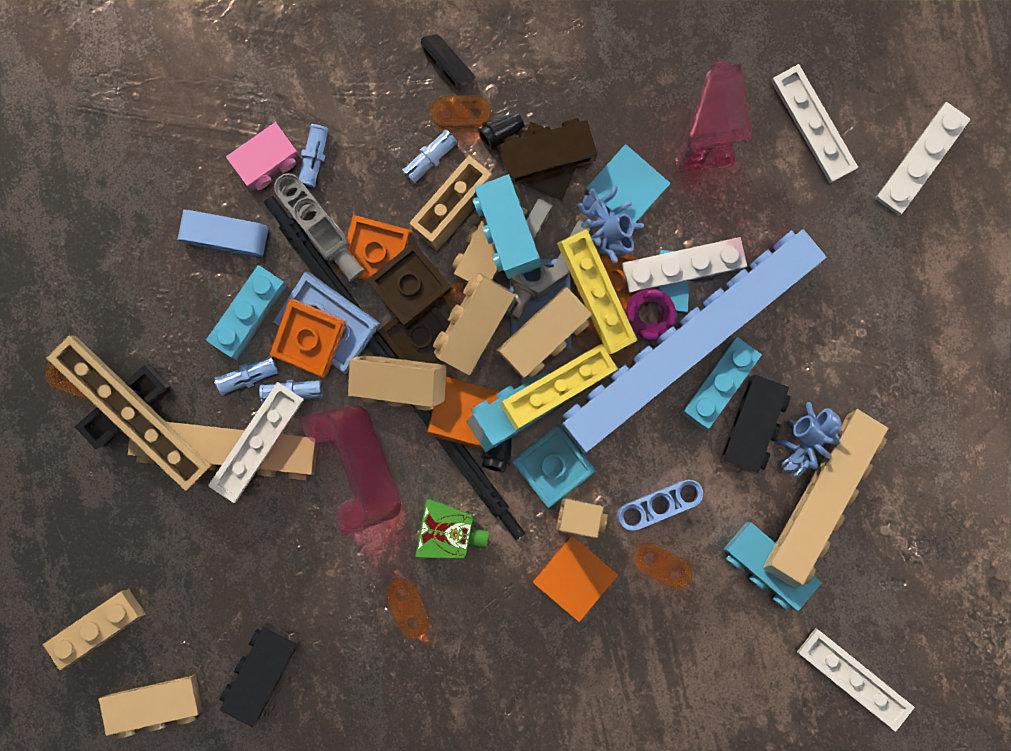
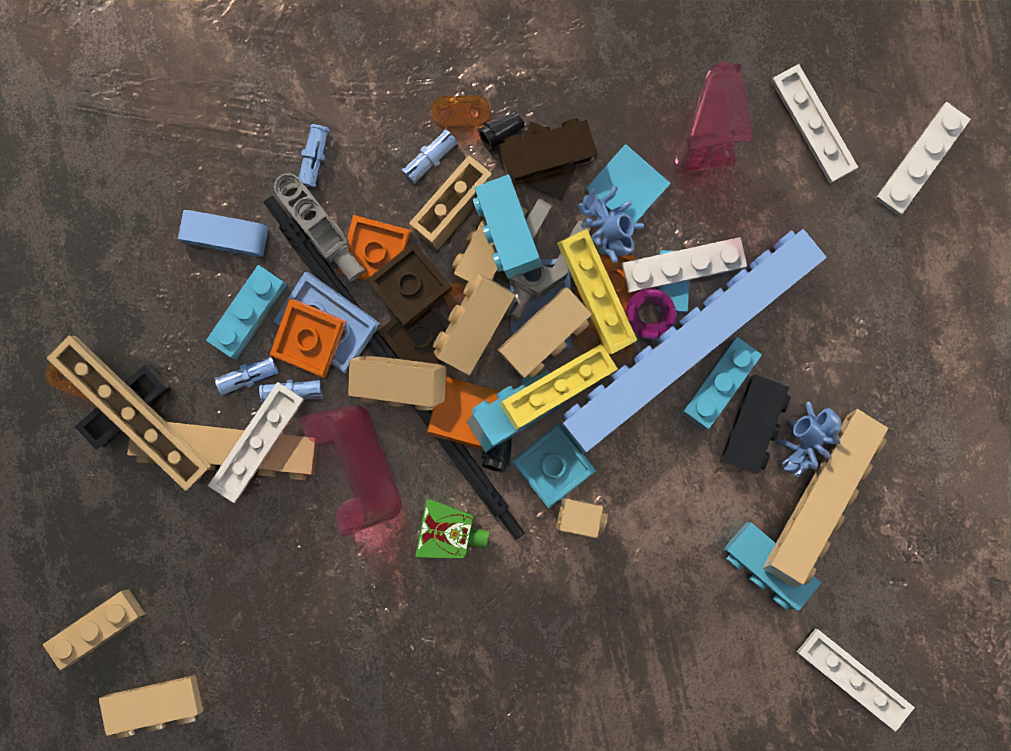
black brick [219,625,300,728] -> none
bright pink brick [226,122,300,192] -> none
clear orange plate [386,578,429,638] -> none
black slope [421,34,476,92] -> none
orange tile [532,535,618,622] -> none
light blue beam [617,480,703,531] -> none
clear orange plate [634,543,692,589] -> none

